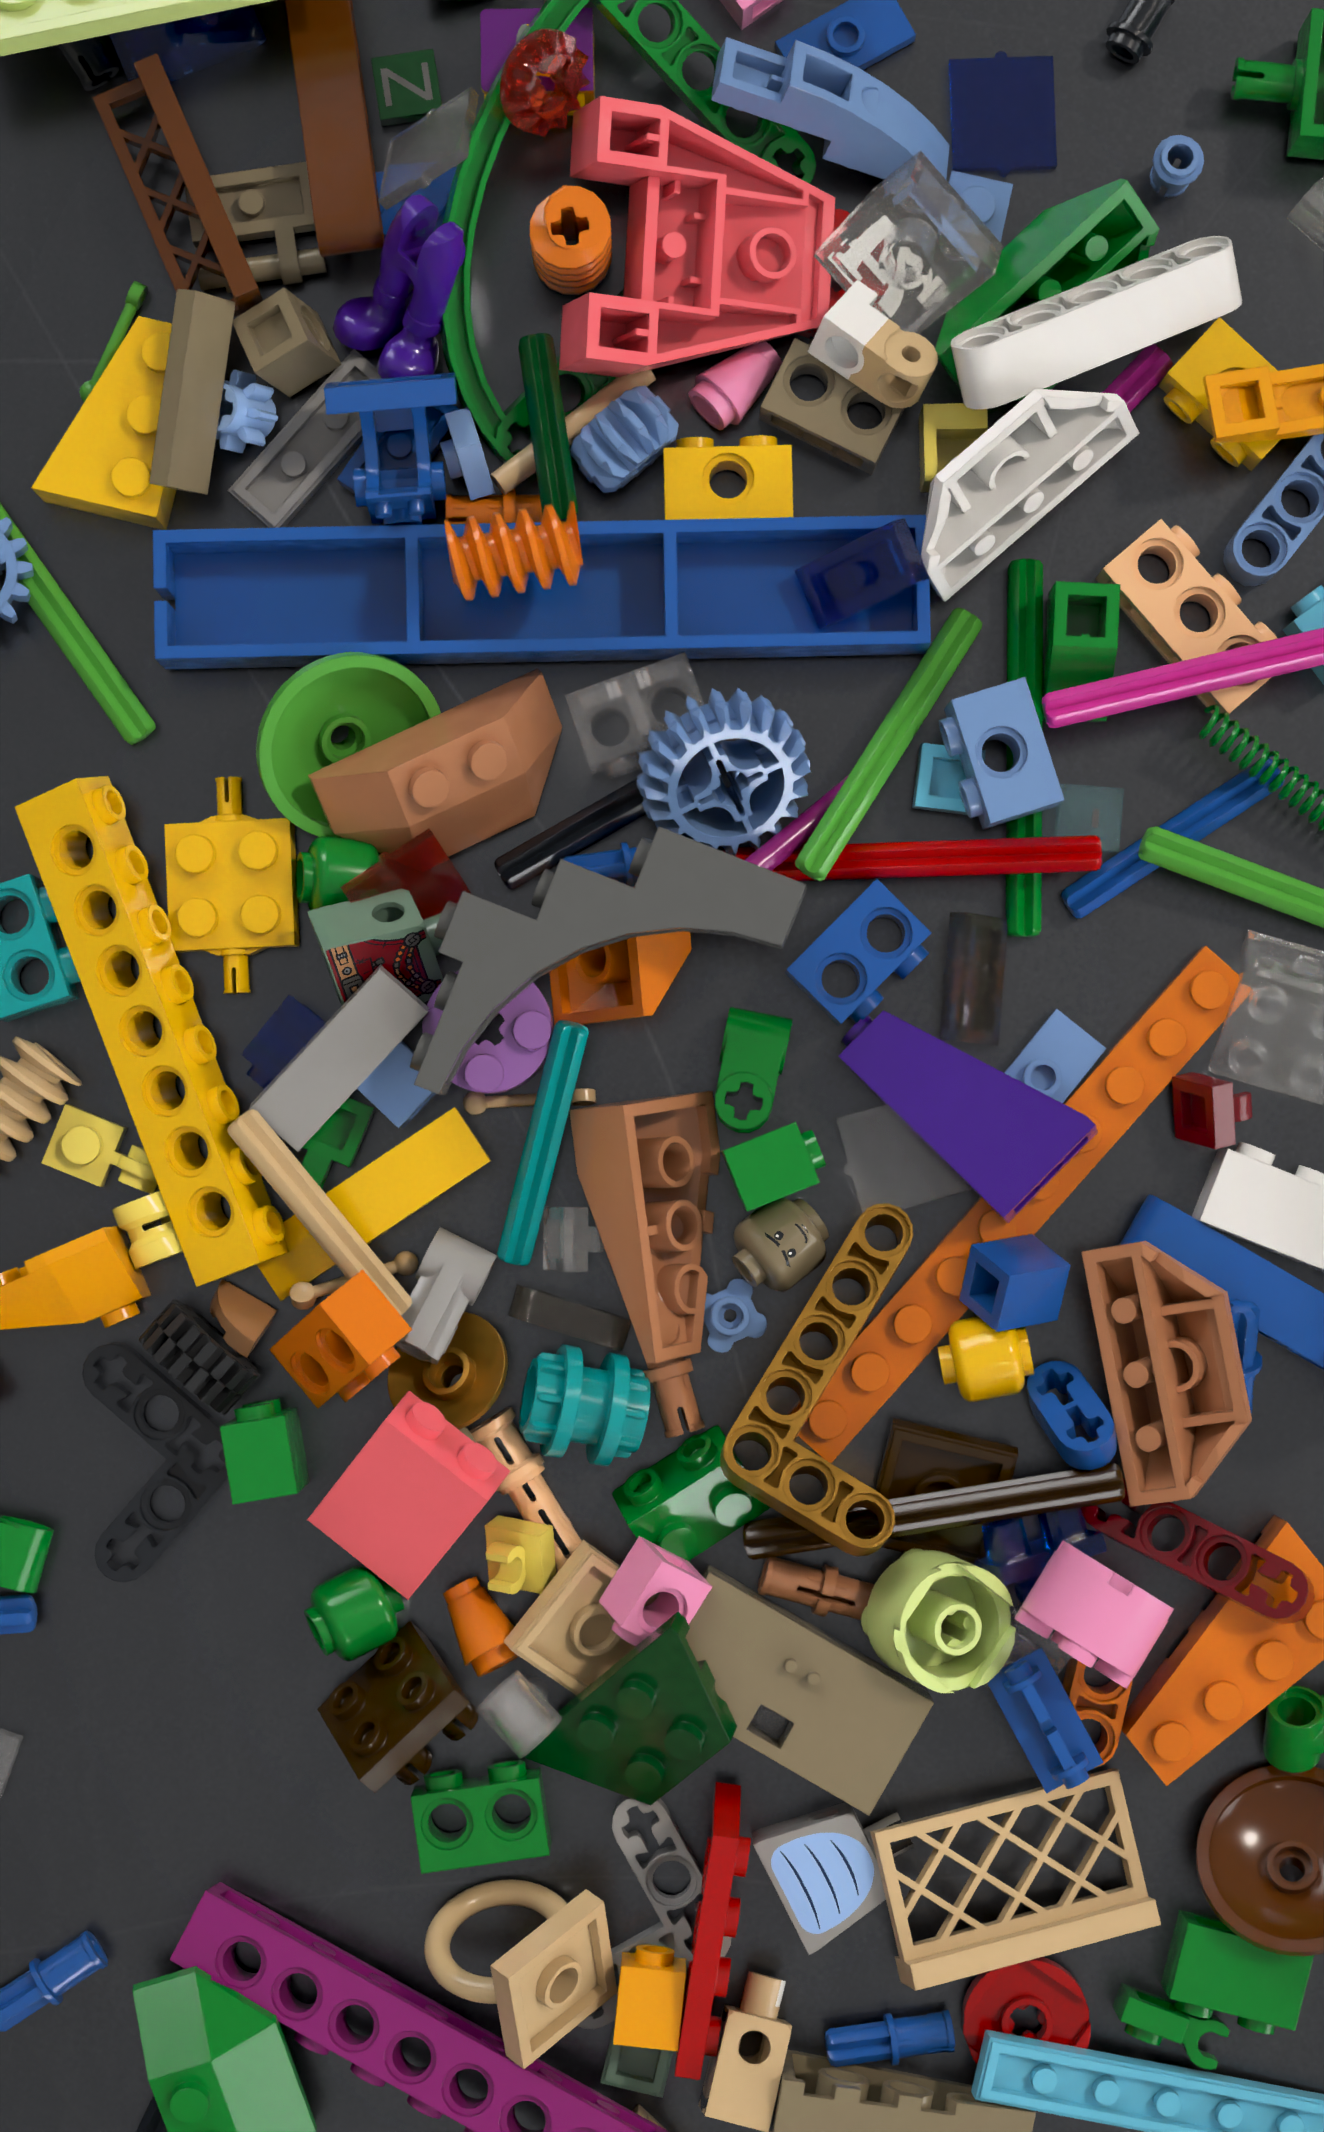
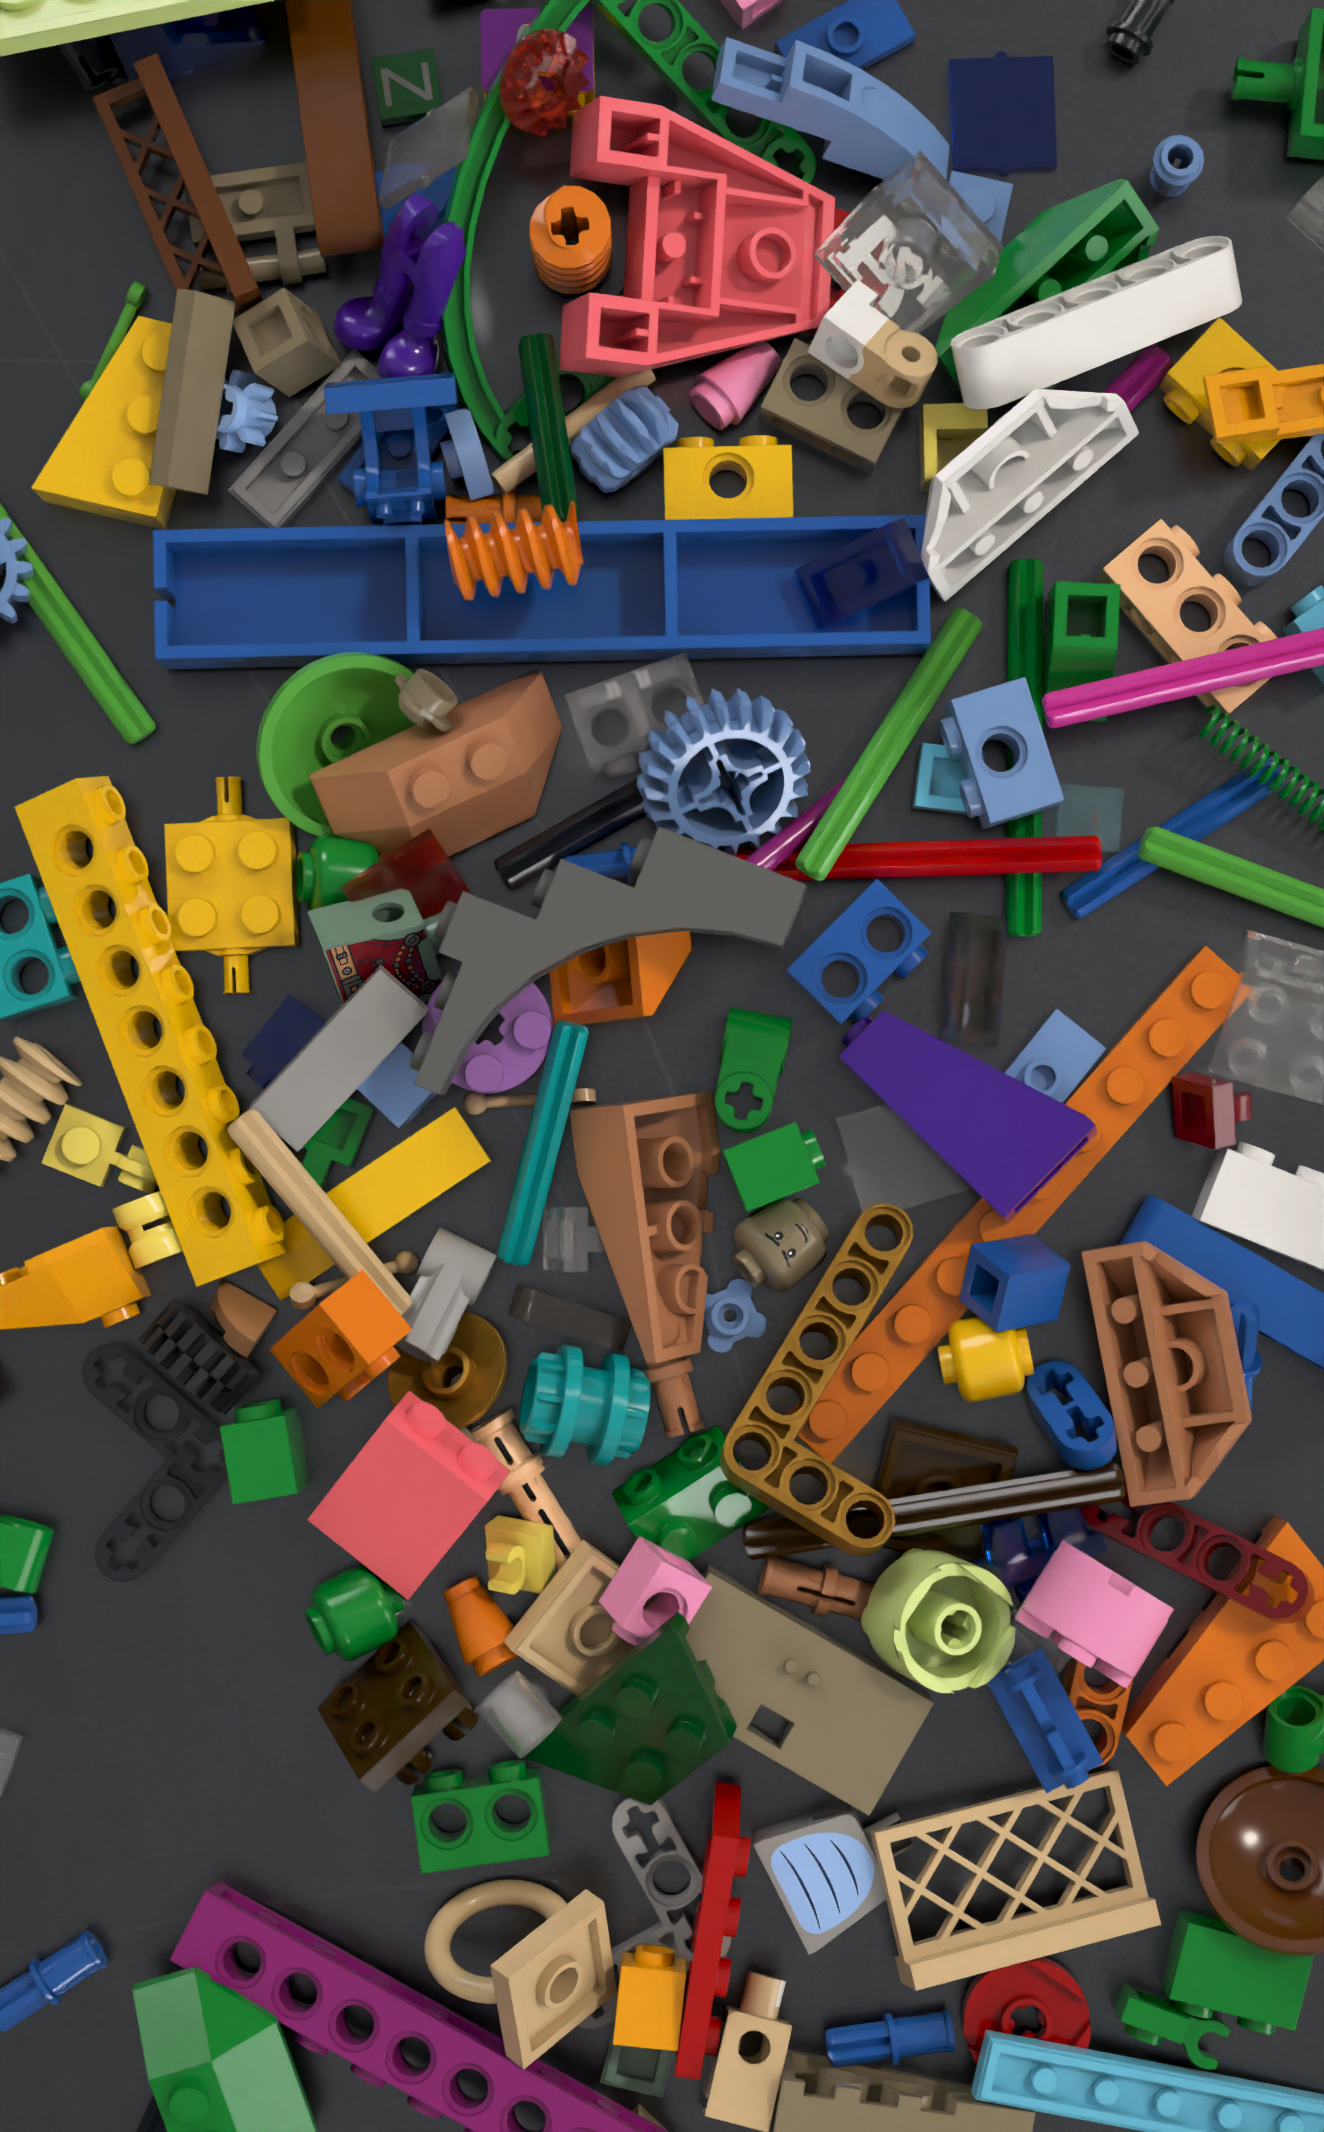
none -> dark tan plate [394,668,458,732]

